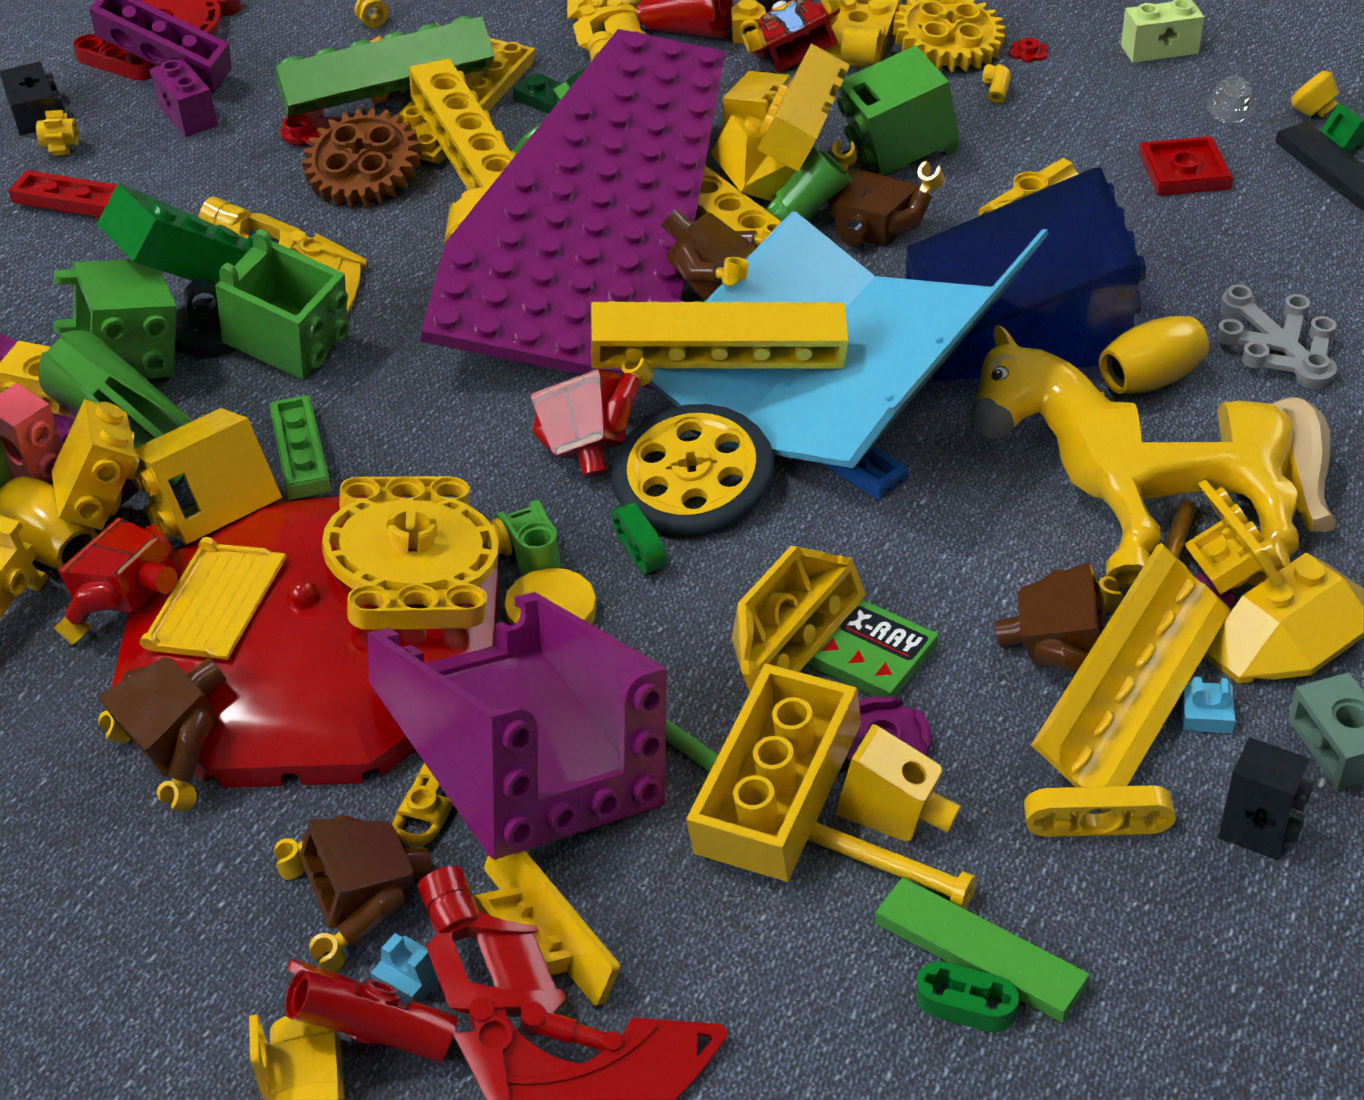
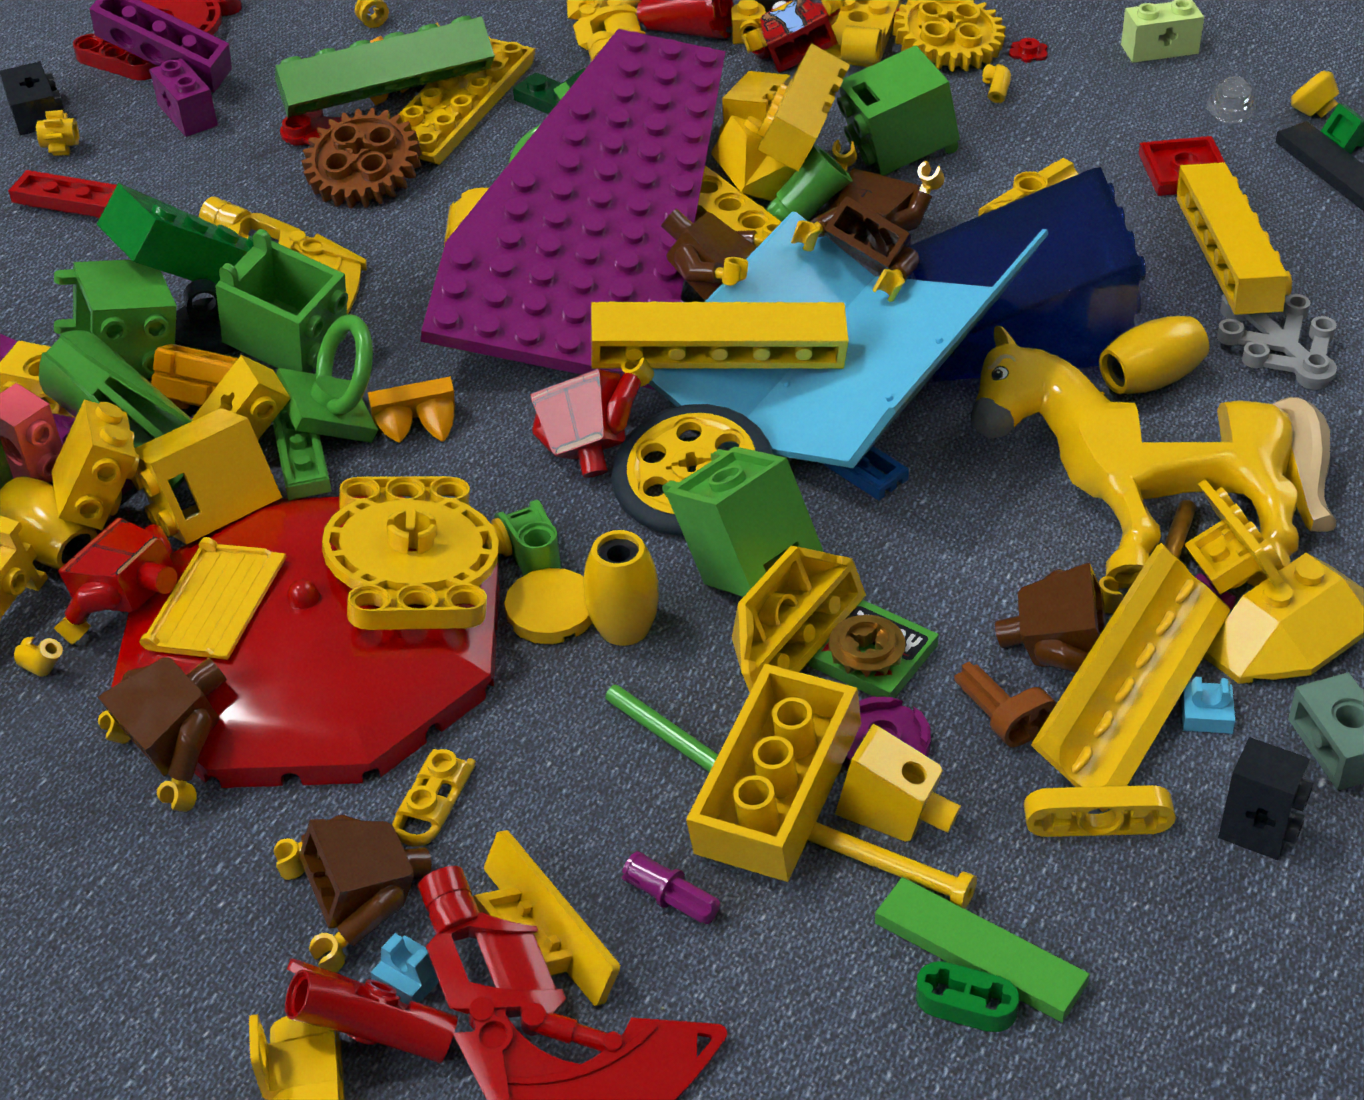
magenta windscreen [367,592,667,860] -> none
yellow brick [409,58,516,190] -> none
green beam [611,502,667,575] -> none
none -> yellow arm [14,637,63,677]
none -> light orange brick [151,344,238,409]
none -> yellow brick [192,355,291,440]
none -> bright green tile [276,314,378,443]
none -> light orange tile [368,376,455,443]
none -> yellow piece [583,530,659,646]
none -> magenta axle [622,851,720,924]
none -> bright green container [662,446,824,597]
none -> reddish brown torso [791,196,919,302]
none -> pearl gold gear [829,615,905,678]
none -> dark orange piece [954,662,1057,747]
none -> yellow brick [1176,162,1292,315]

